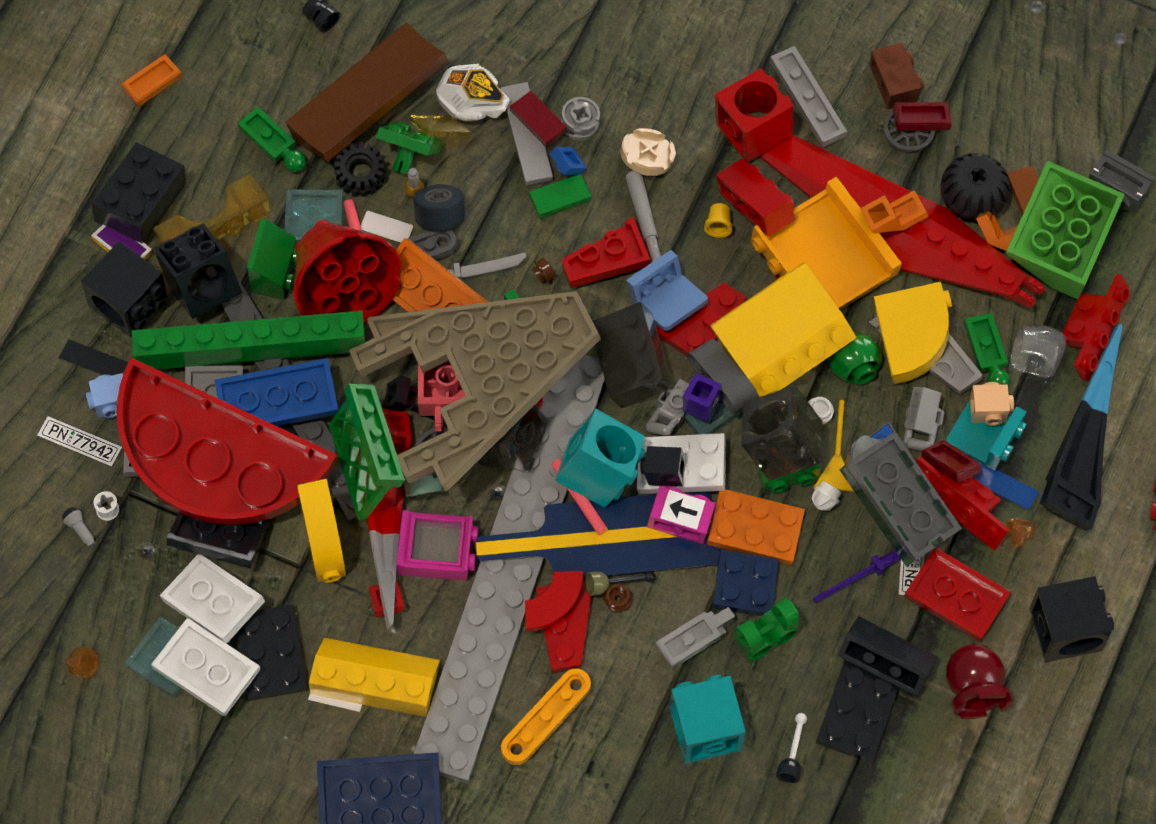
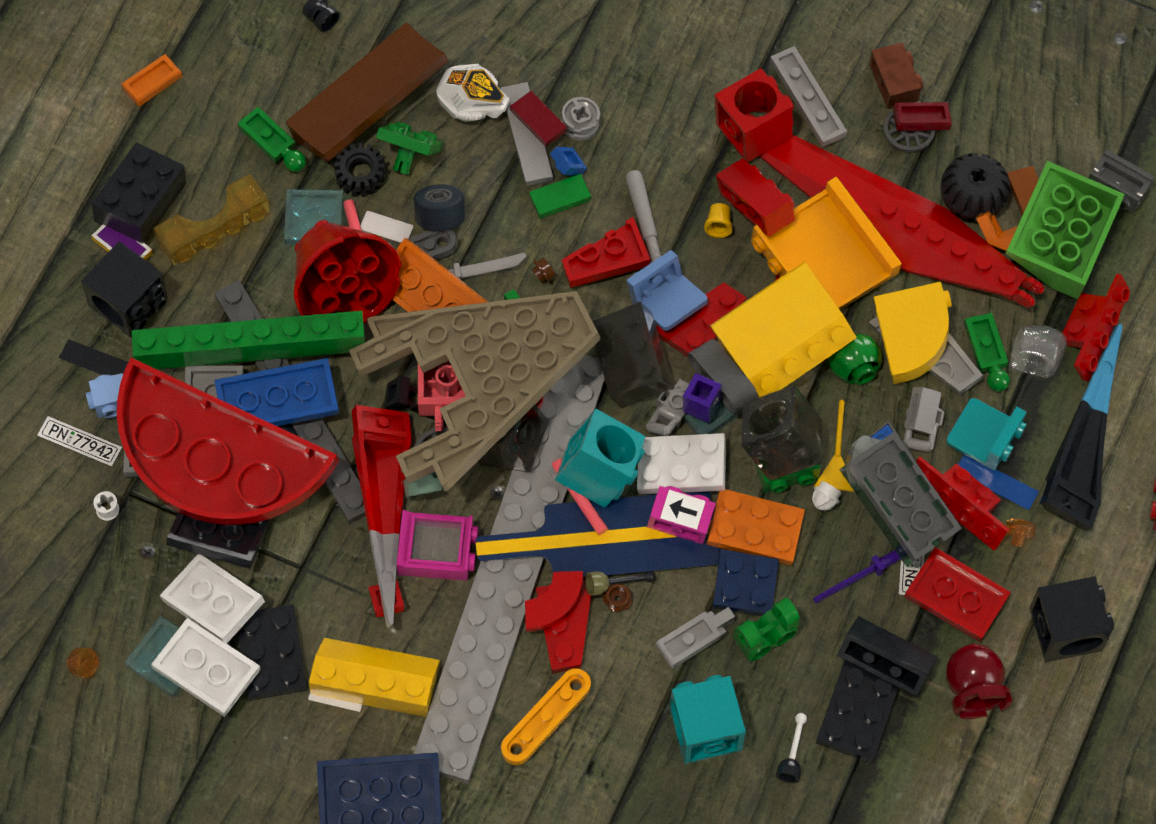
light grey piece [62,507,96,547] -> none
black brick [153,223,242,319] -> none
green slope [247,218,297,300] -> none
yellow brick [297,479,346,583] -> none
green fence [329,383,405,520] -> none
piece [404,168,424,197] -> none
clear yellow piece [410,115,470,137] -> none
tan tile [620,128,676,176] -> none
black brick [640,446,686,486] -> none
white plate [805,397,834,425] -> none
orange slope [860,190,929,233] -> none
dark red tile [921,440,981,483] -> none
light nougat brick [969,382,1014,426] -> none

